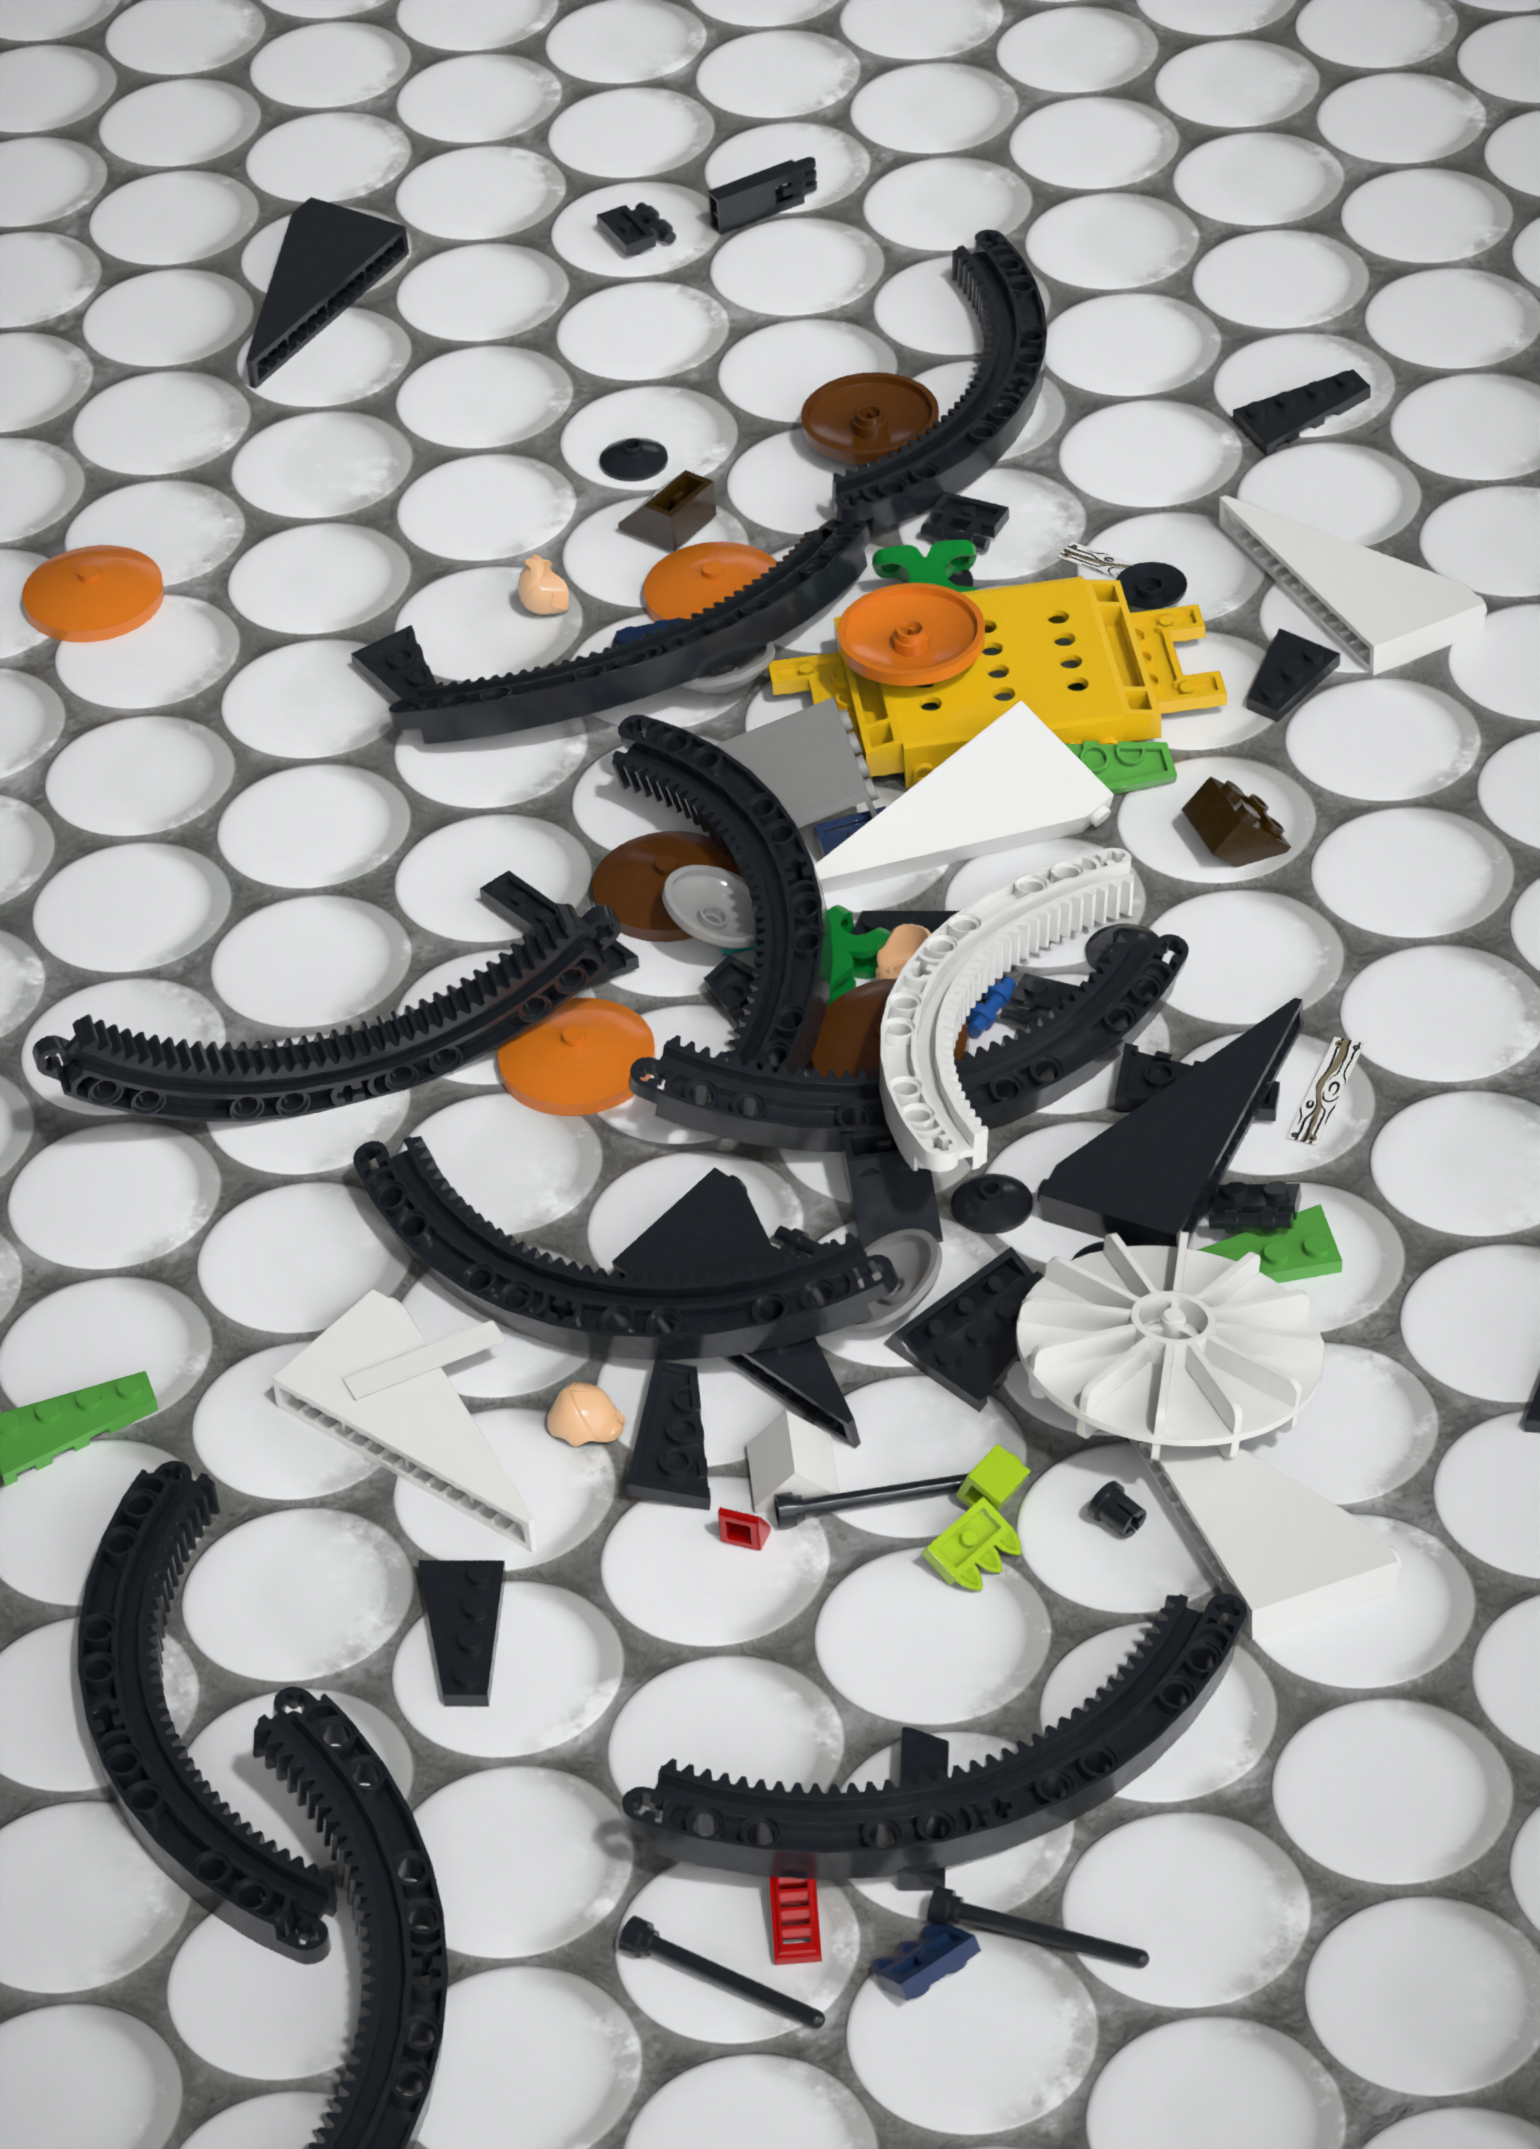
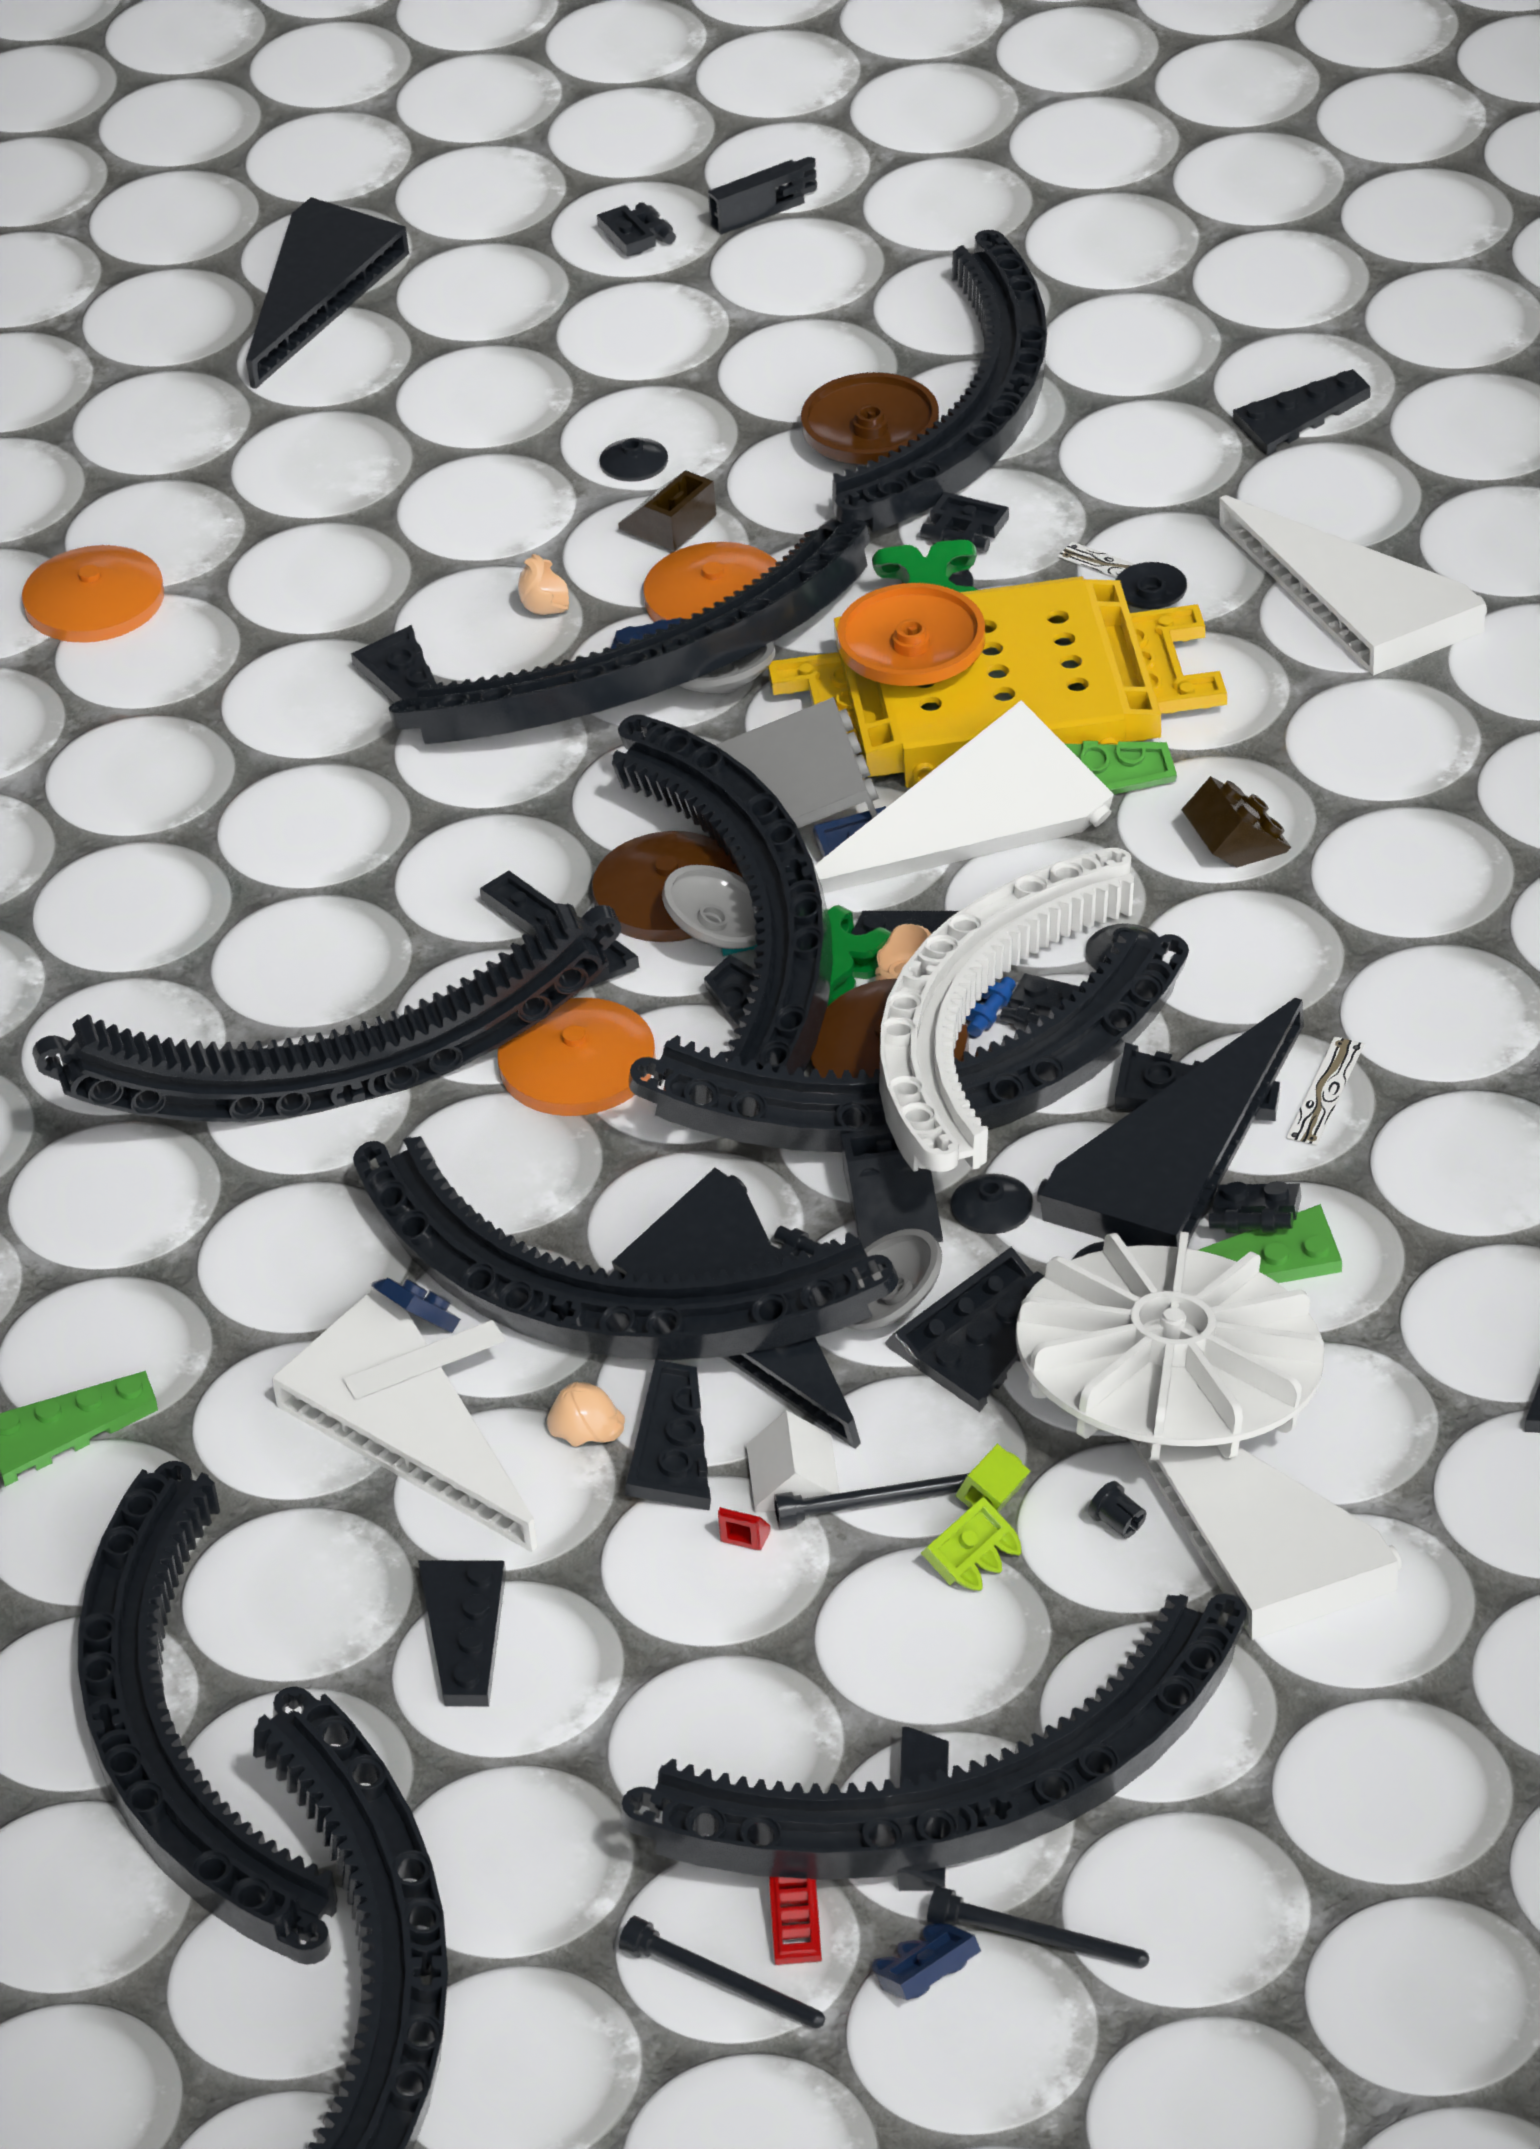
black wing [1247,628,1340,722] -> none
none -> dark blue plate [371,1277,461,1333]

